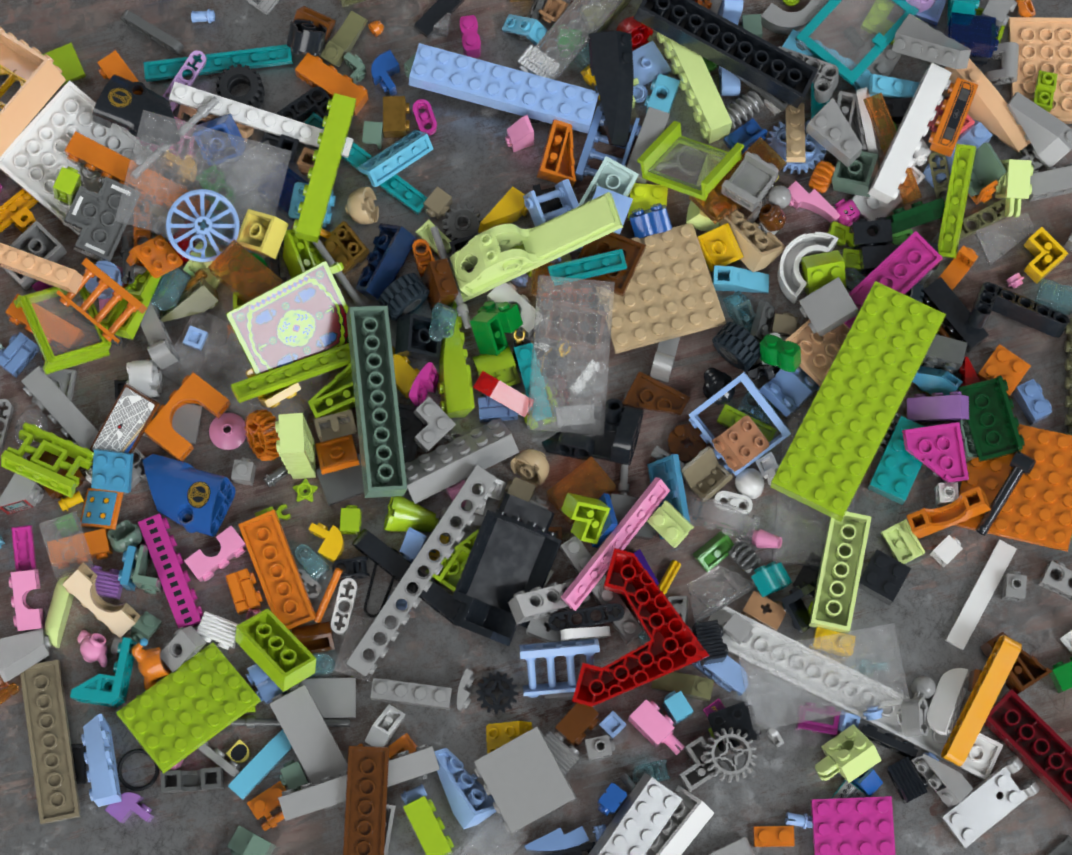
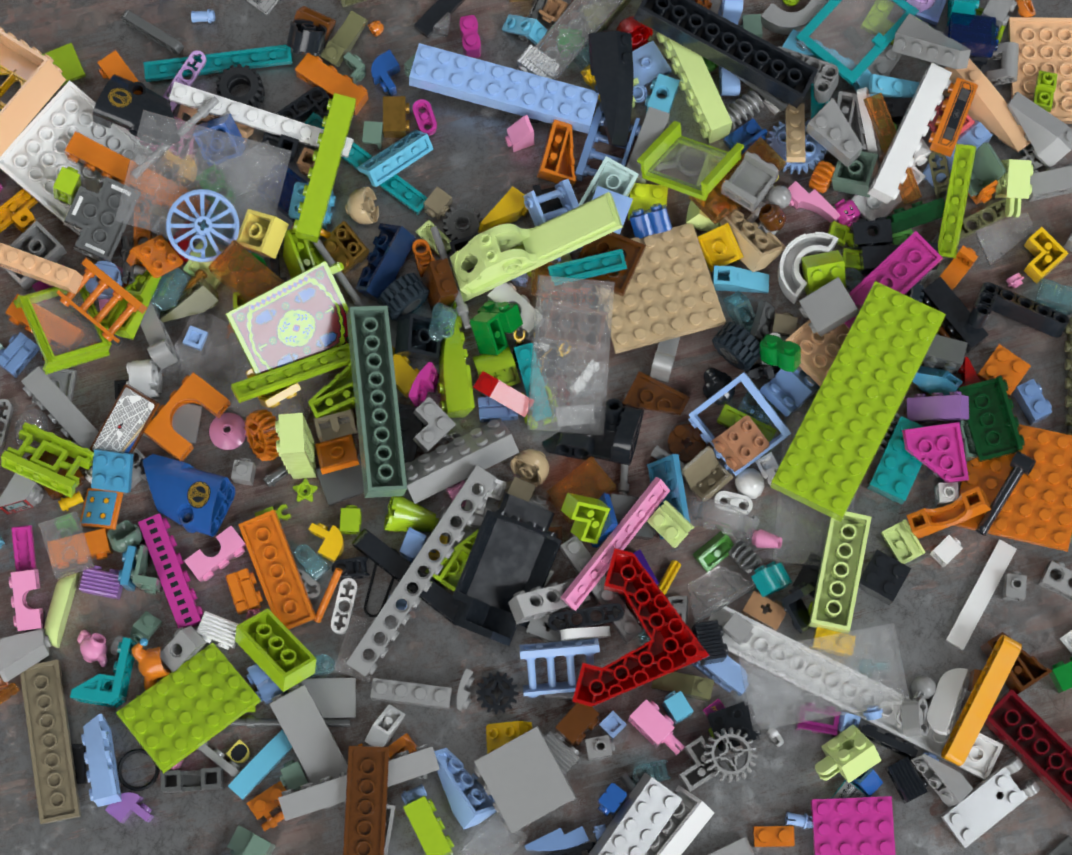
tan arch [62,562,141,638] -> none
reddish brown brick [292,621,335,654] -> none

